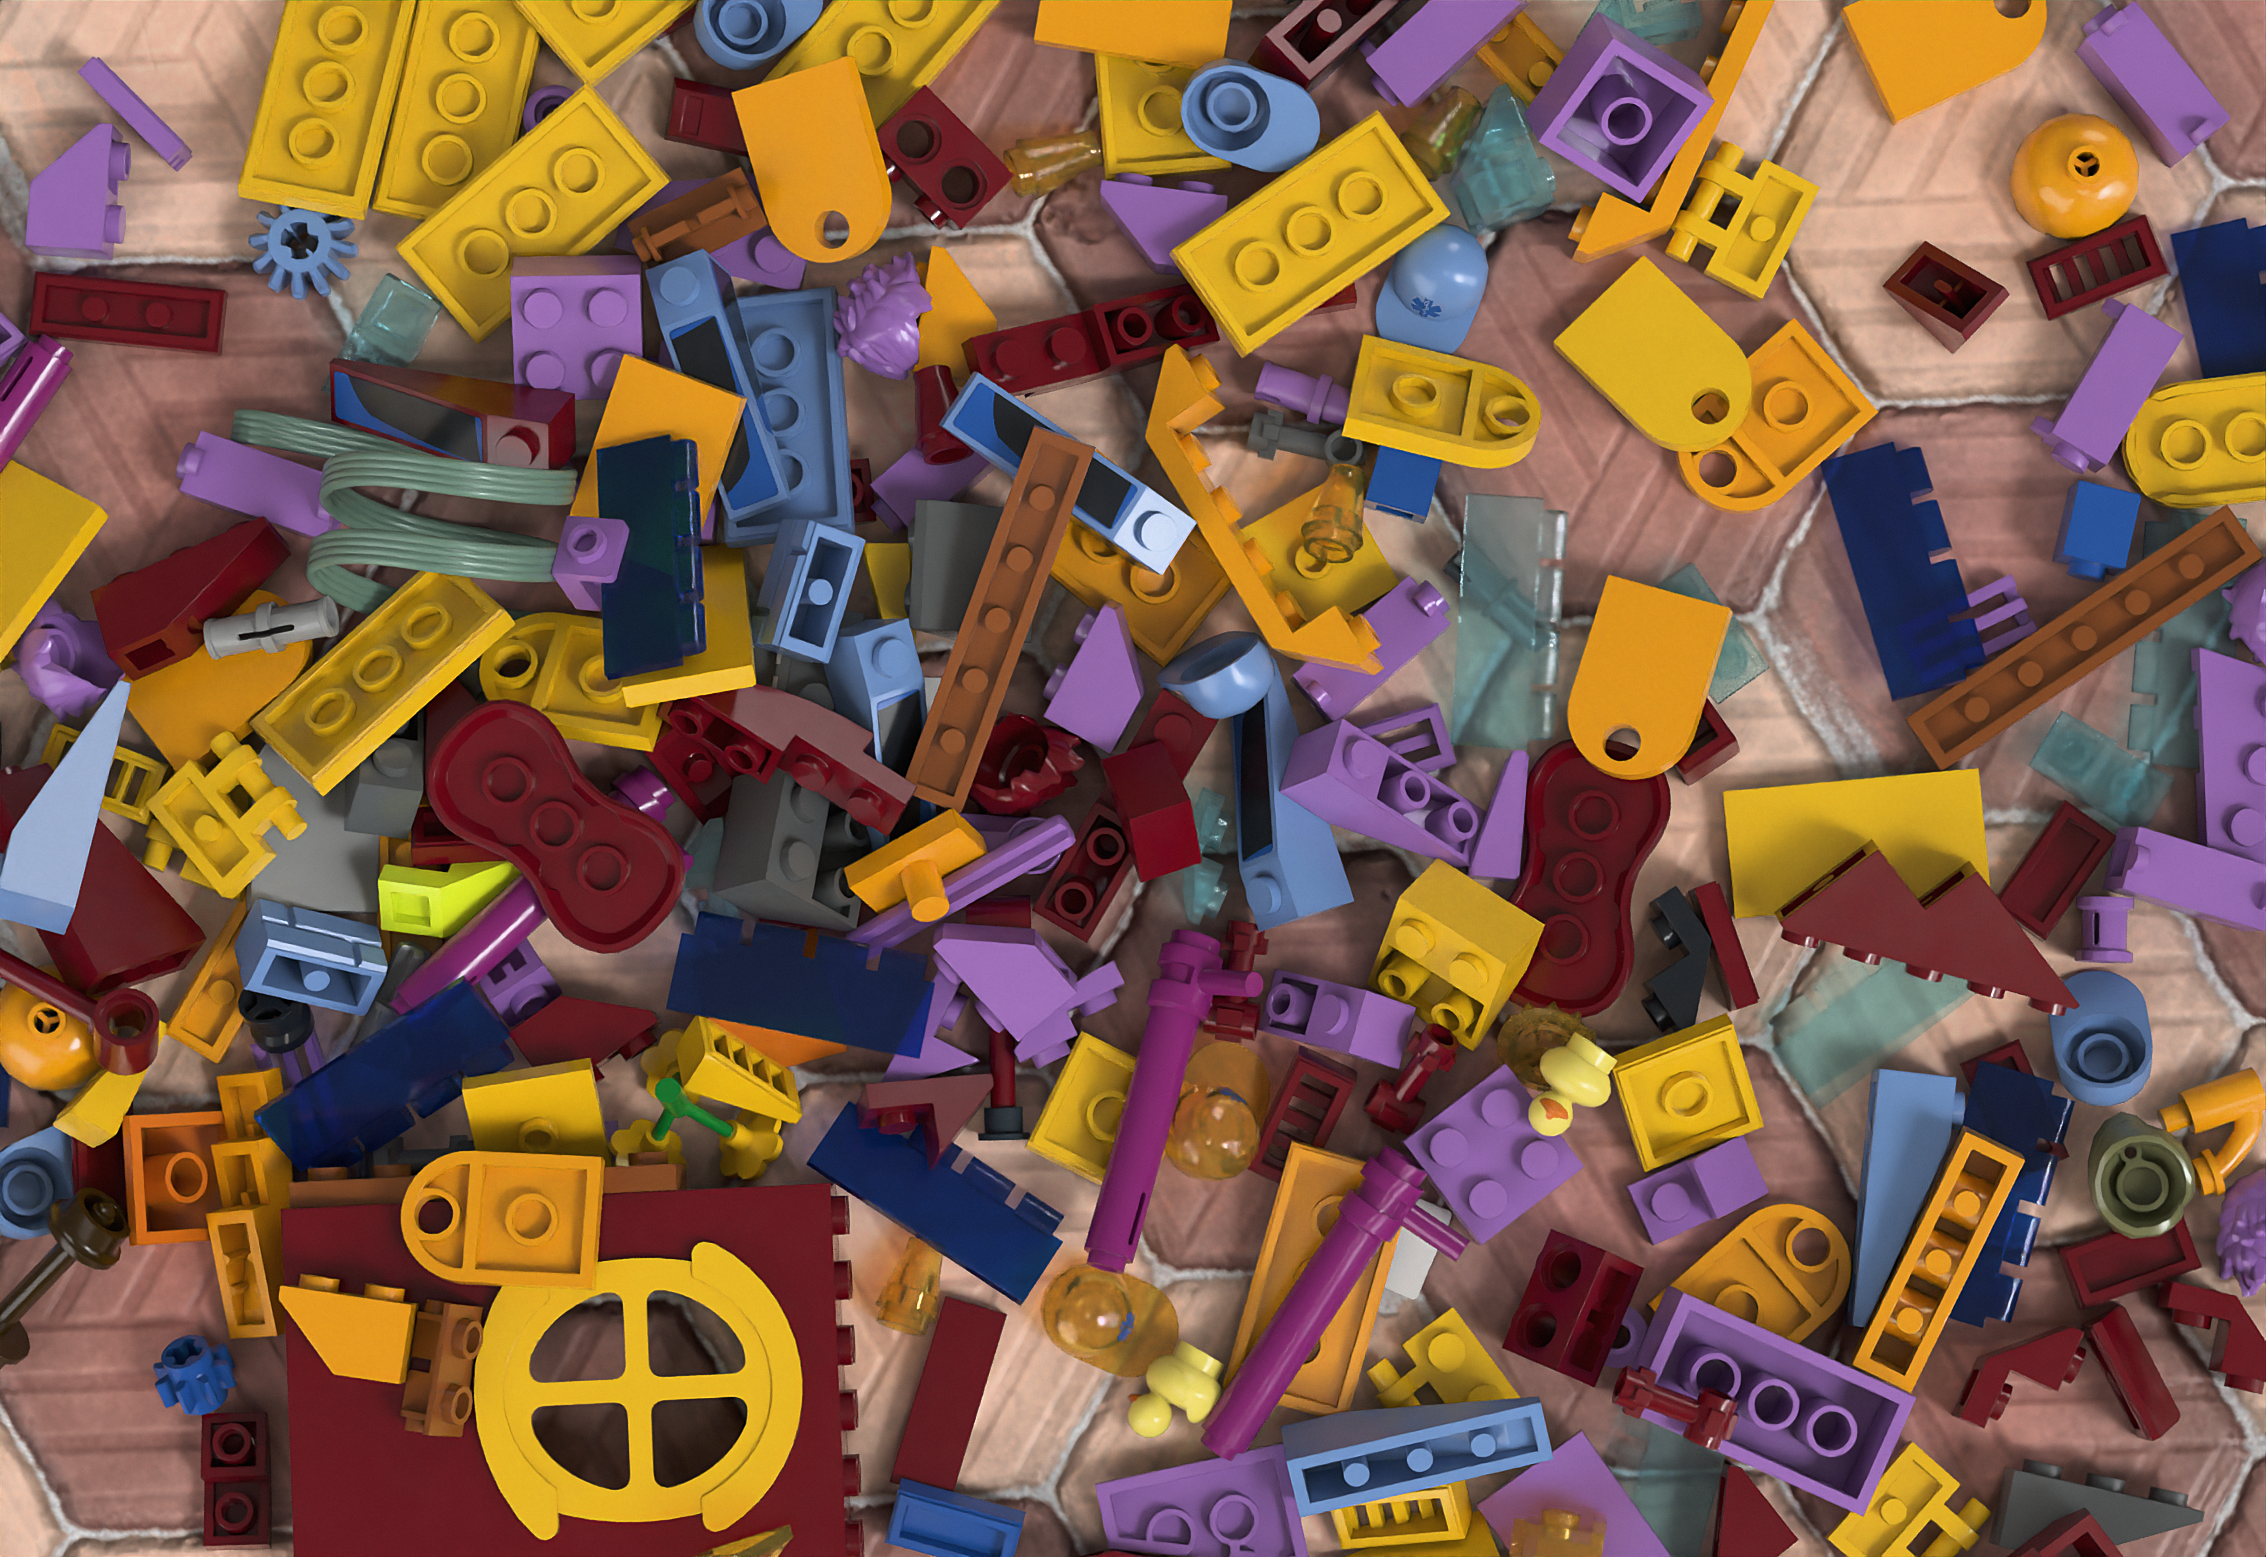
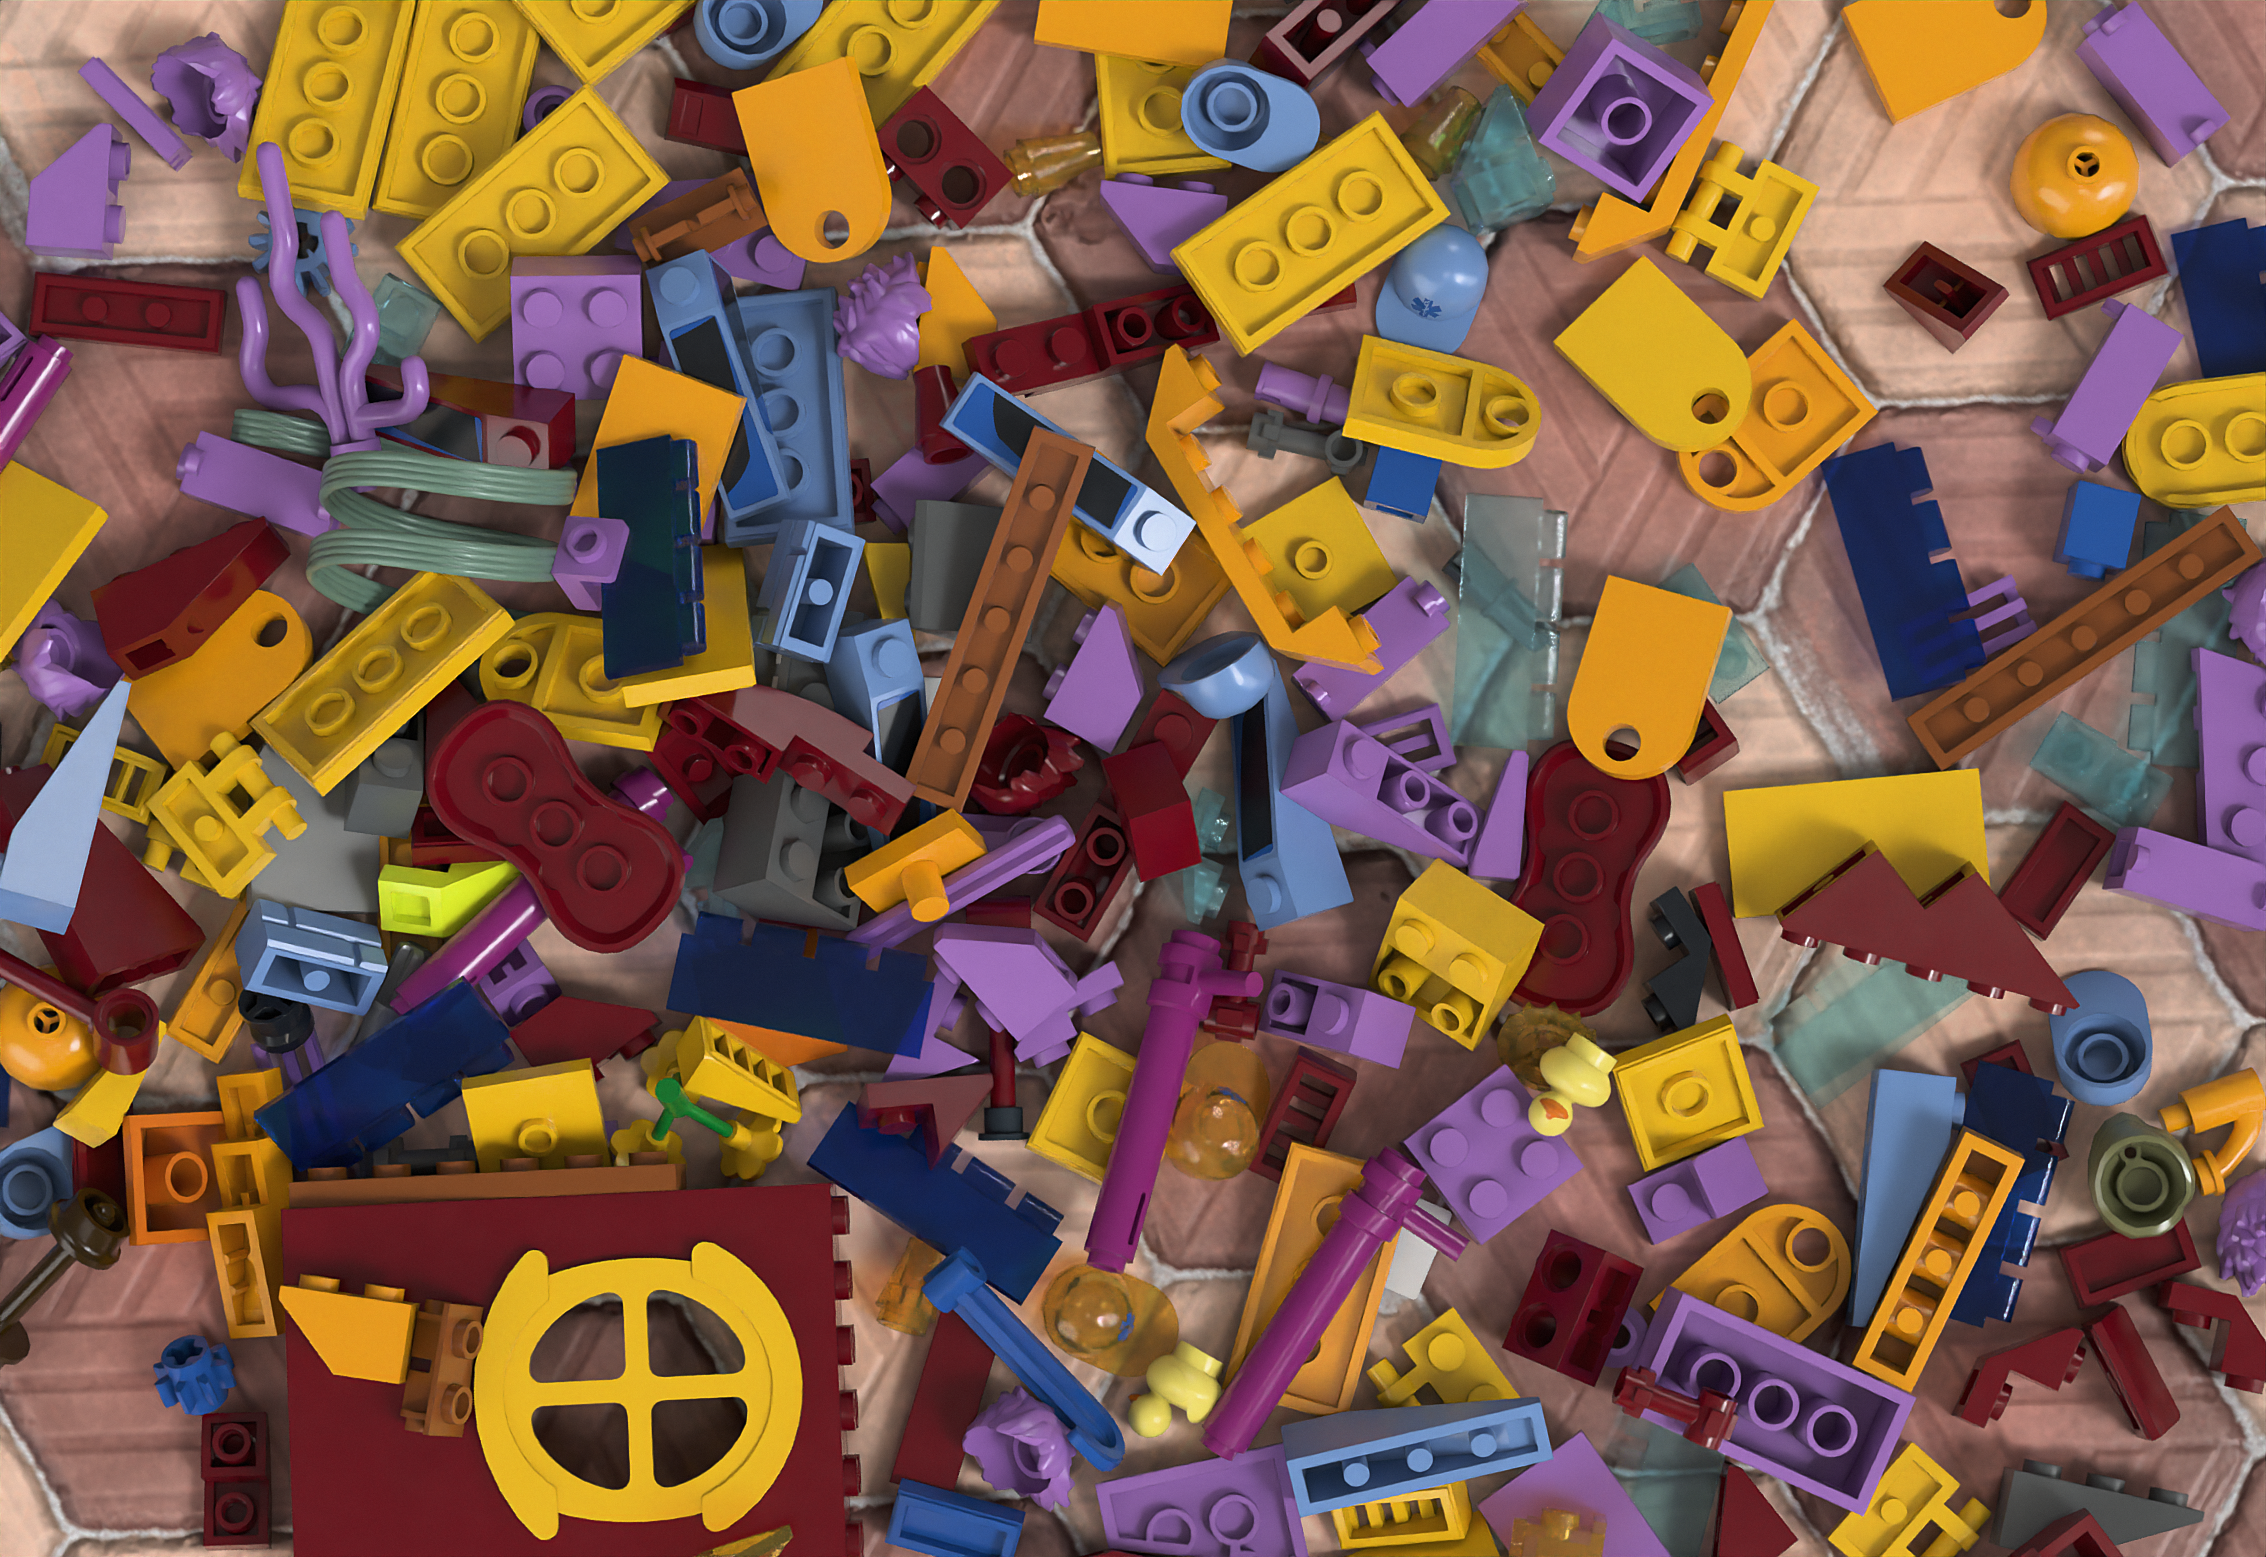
light grey pin [203,595,339,660] -> none
light orange tile [401,1151,605,1291] -> none
clear yellow cone [1301,464,1367,563] -> none
dark red bar [1363,1023,1459,1135] -> none
medium lavender bush [2075,896,2134,963] -> none
none -> medium lavender hair [150,32,263,163]
none -> medium lavender plant [236,141,430,493]
none -> blue piece [921,1246,1125,1472]
none -> medium lavender hair [962,1385,1076,1512]

